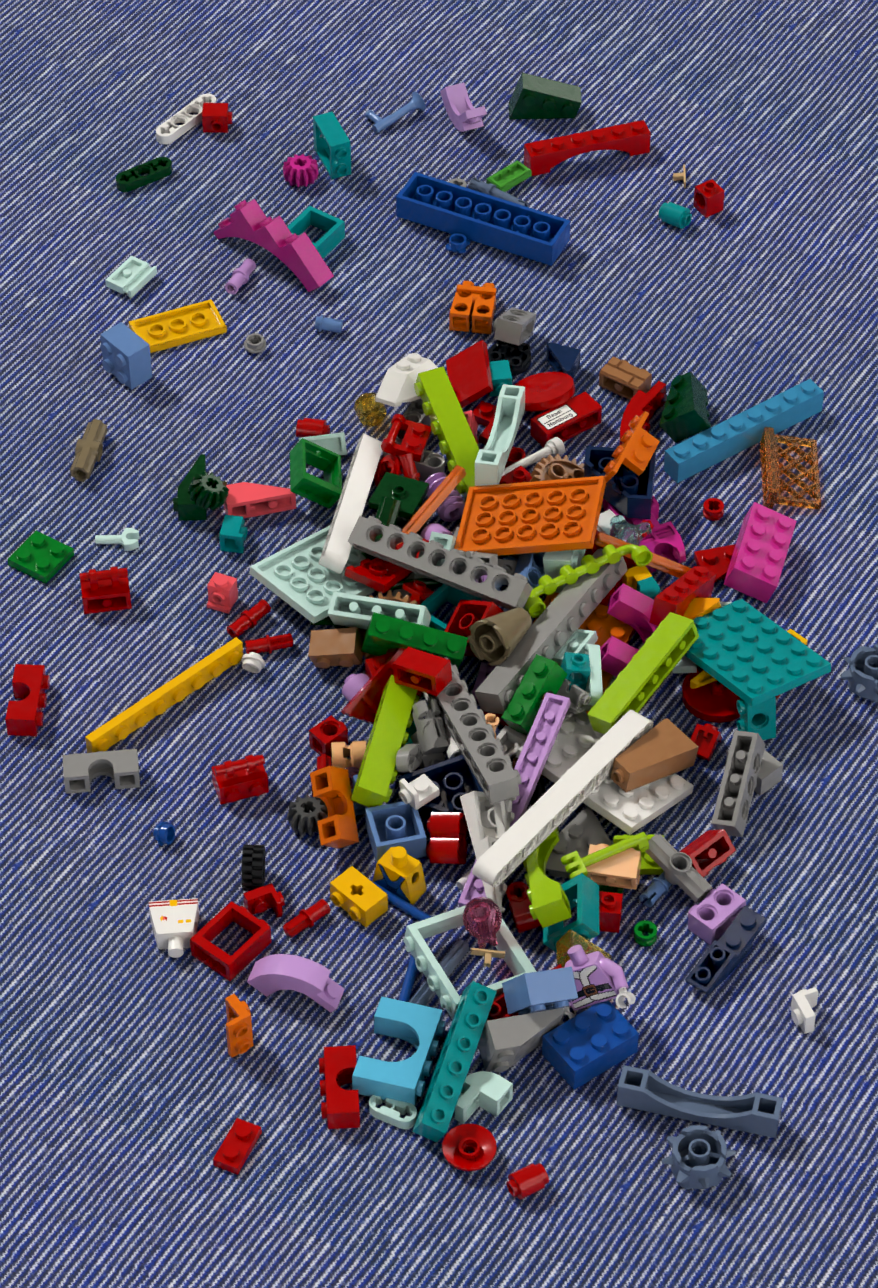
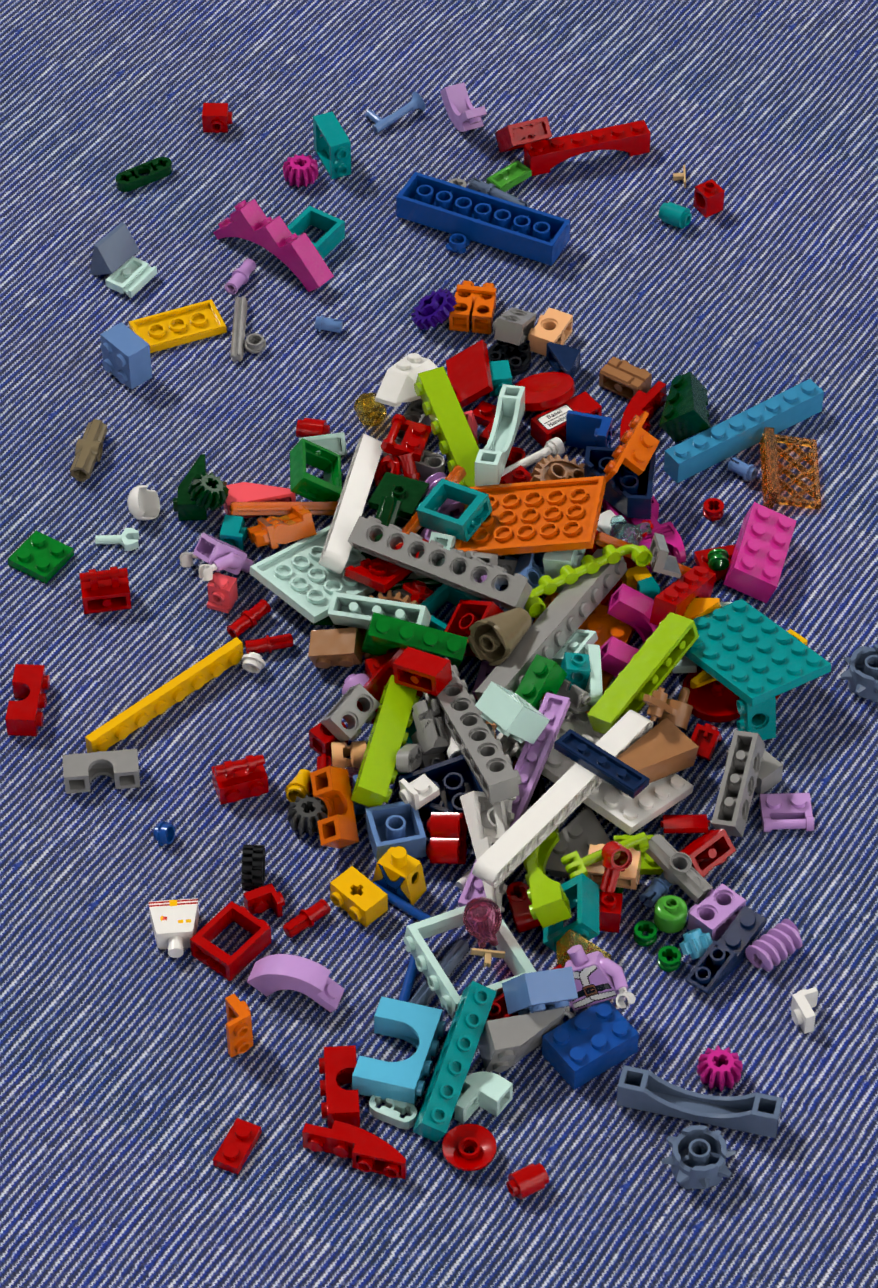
white beam [156,94,217,144] -> none
dark green wedge [508,73,582,119] -> none
none -> sand blue slope [90,222,140,276]
none -> white hair [127,485,160,521]
none -> lavender torso [179,533,253,581]
none -> light grey axle [230,296,248,362]
none -> orange axle [230,501,338,516]
none -> orange hips [247,504,317,549]
none -> yellow cone [285,769,311,802]
none -> red slope [302,1120,407,1179]
none -> light grey brick [321,683,380,742]
none -> dark purple gear [411,288,457,330]
none -> teal window [416,479,492,542]
none -> light aqua brick [475,681,550,744]
none -> red window [495,116,552,153]
none -> light nougat brick [527,307,573,356]
none -> dark blue tile [554,729,650,799]
none -> blue bracket [566,410,612,449]
none -> red axle [600,841,632,893]
none -> medium nougat piece [642,687,693,731]
none -> light grey panel [649,533,681,578]
none -> bright green head [653,895,688,934]
none -> green bush [657,945,681,972]
none -> red piece [661,814,710,833]
none -> medium azure gear [679,928,713,959]
none -> dark pink gear [697,1045,743,1092]
none -> green bush [707,549,729,571]
none -> medium blue pin [728,457,758,482]
none -> lavender piece [745,919,802,972]
none -> lavender plate [759,793,814,832]

